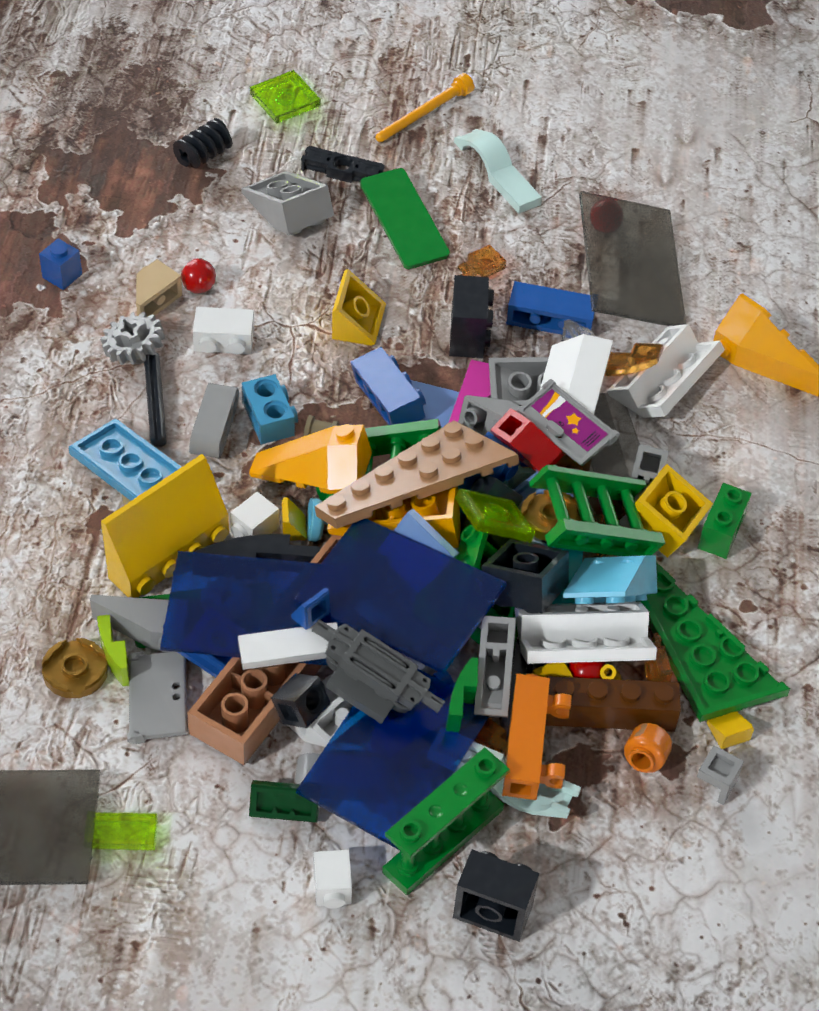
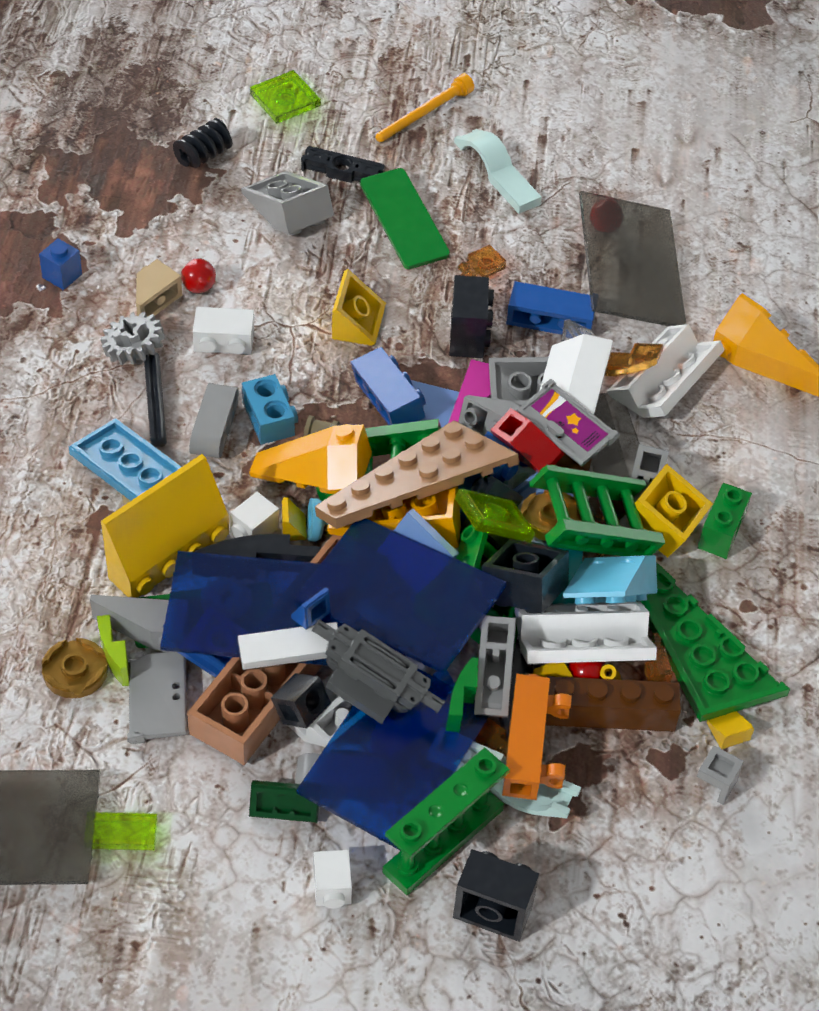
orange head [624,723,672,773] -> none

